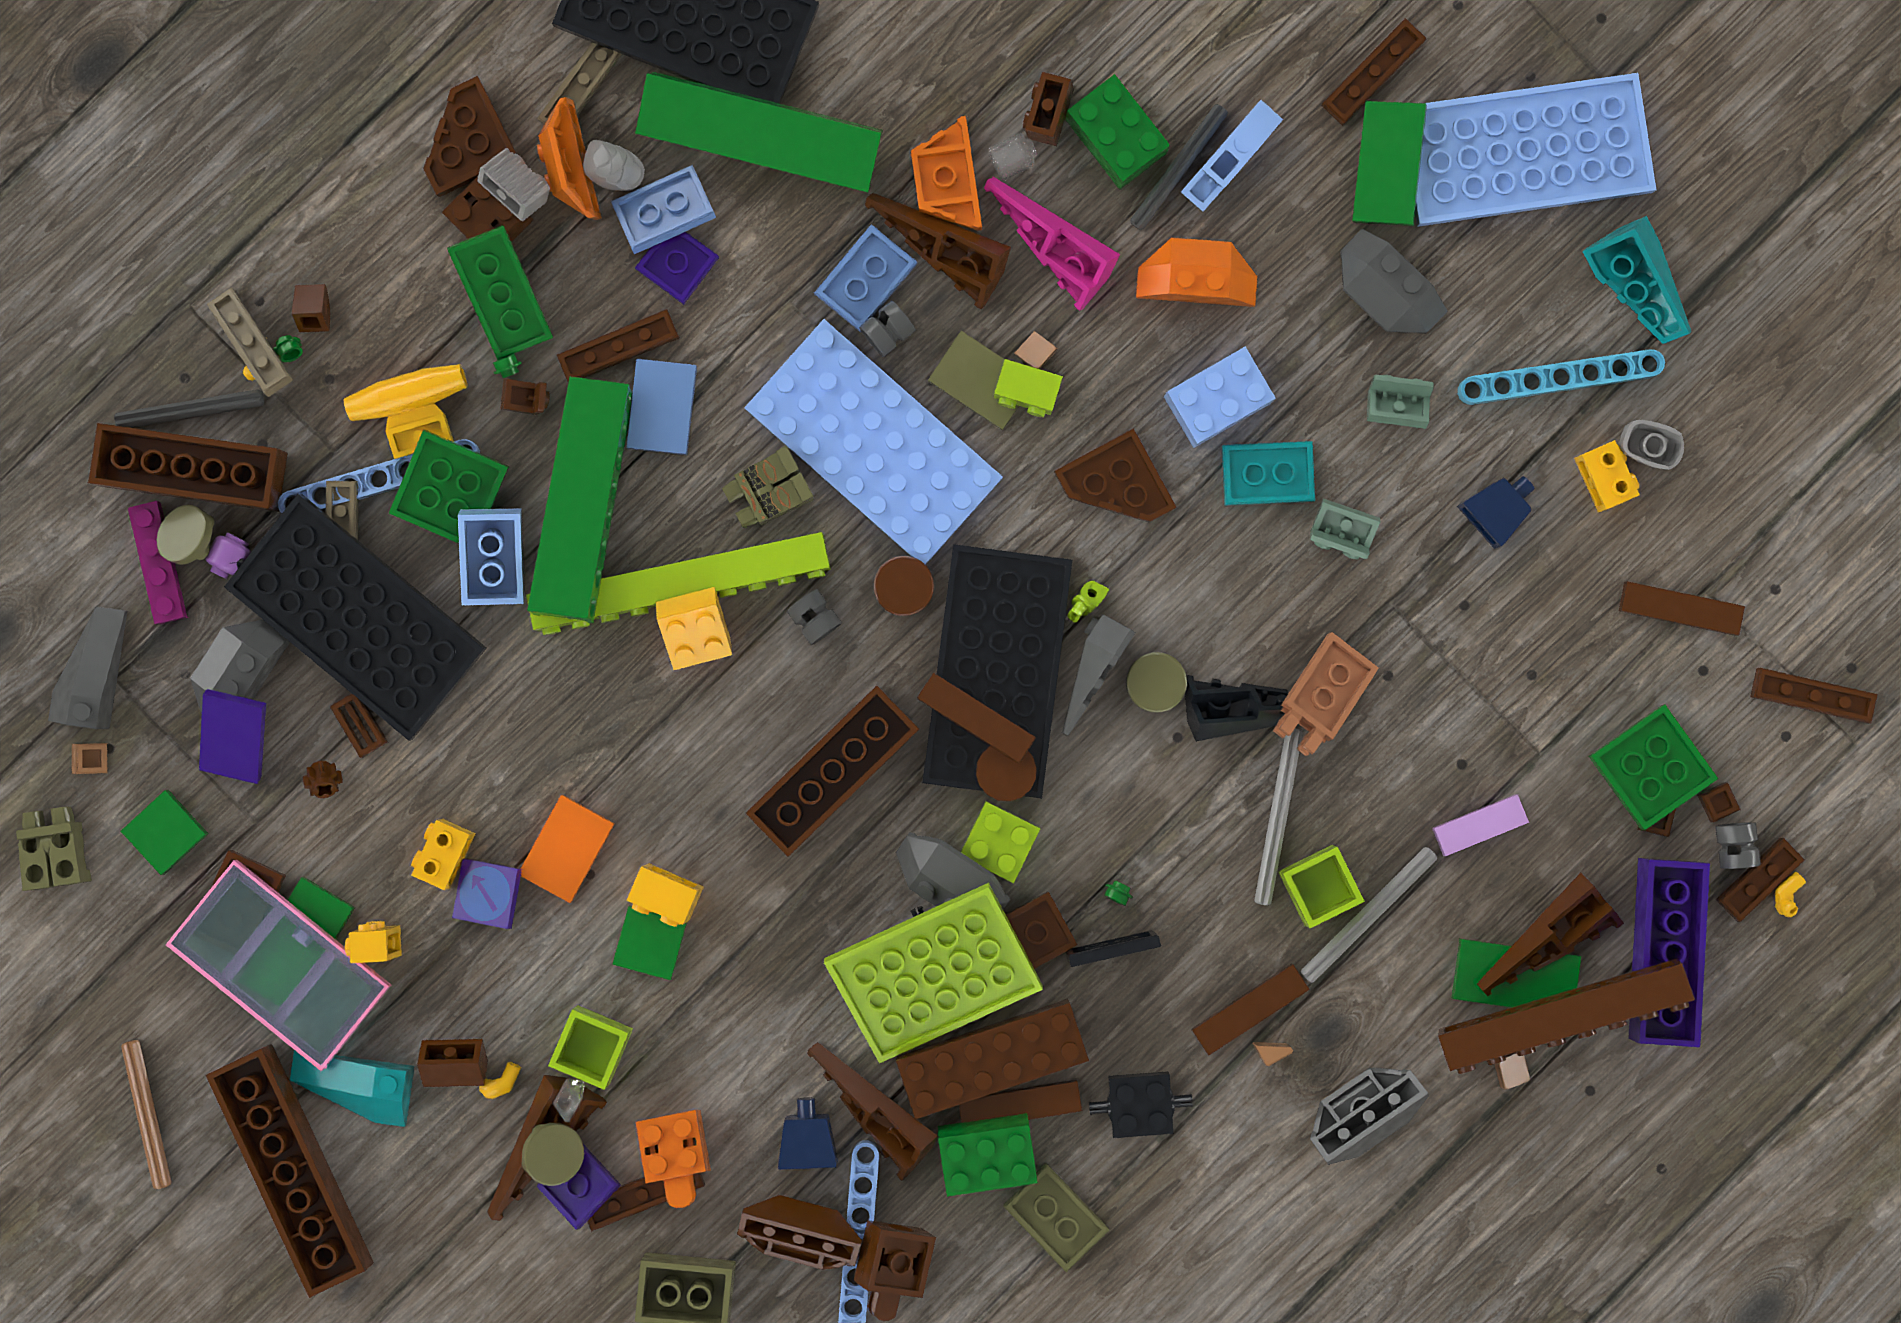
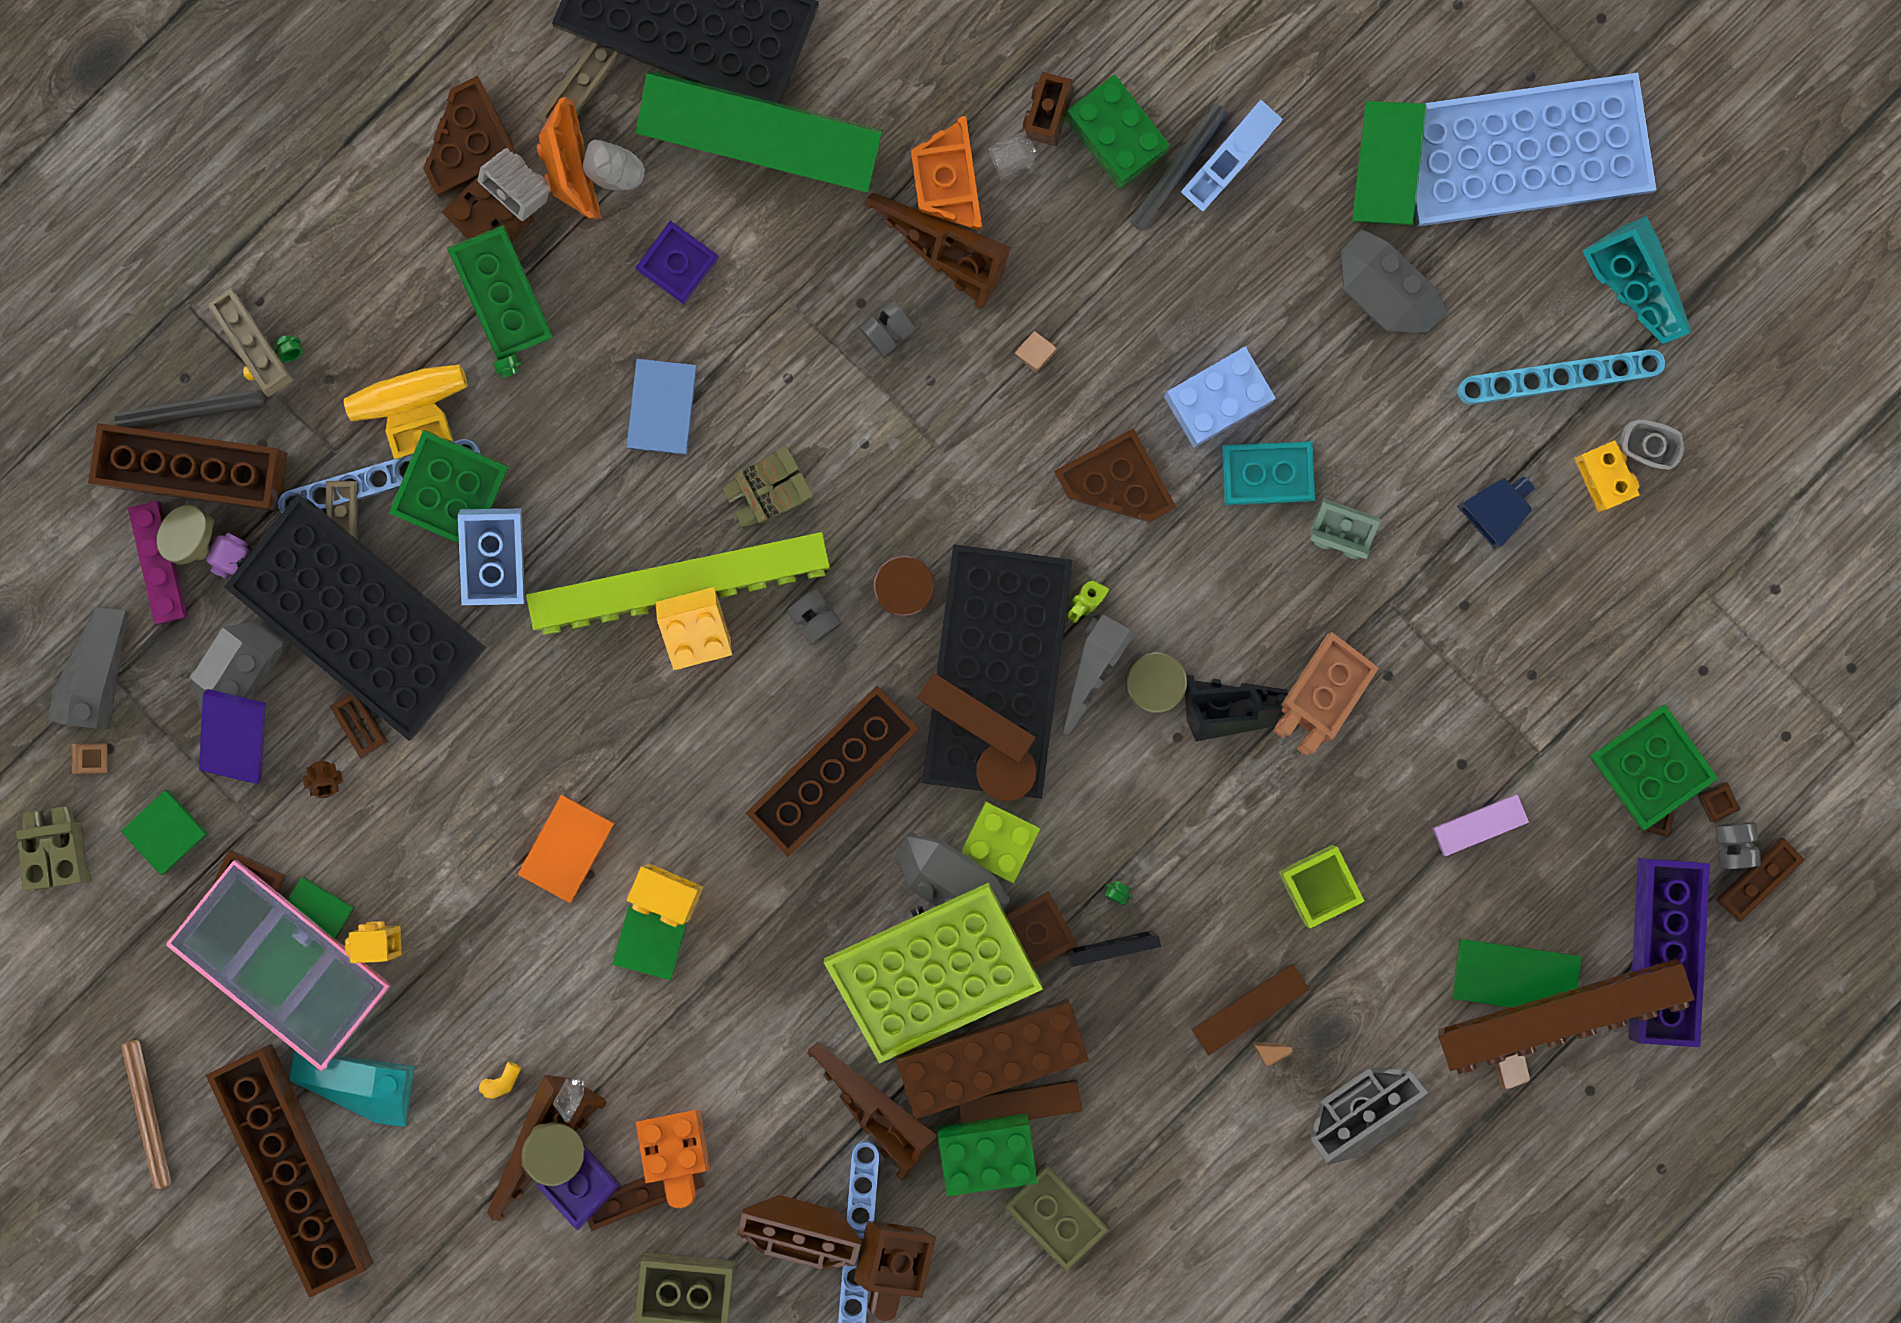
reddish brown brick [291,284,330,332] -> none
yellow brick [411,819,476,890] -> none
reddish brown brick [417,1039,488,1087] -> none
tile [452,858,522,929] -> none
reddish brown bracket [500,379,550,415] -> none
green tile [527,376,633,623] -> none
lime piece [548,1005,633,1090] -> none
reddish brown tile [557,309,679,383] -> none
medium blue tile [611,165,716,254] -> none
light blue plate [744,319,1003,565] -> none
dark blue torso [778,1097,838,1170] -> none
medium blue tile [814,224,917,332] -> none
olive tile [928,331,1019,431] -> none
dark pink wedge [984,177,1120,311] -> none
lime brick [994,359,1063,417] -> none
black plate [1089,1071,1193,1138] -> none
orange wedge [1136,238,1257,307] -> none
light grey axle [1254,728,1303,905] -> none
light grey axle [1301,847,1437,983] -> none
reddish brown tile [1321,18,1427,126] -> none
sand green bracket [1367,375,1434,429] -> none
reddish brown wedge [1477,872,1624,996] -> none
reddish brown tile [1619,581,1745,636] -> none
reddish brown tile [1750,668,1878,724] -> none
yellow arm [1775,872,1806,917] -> none

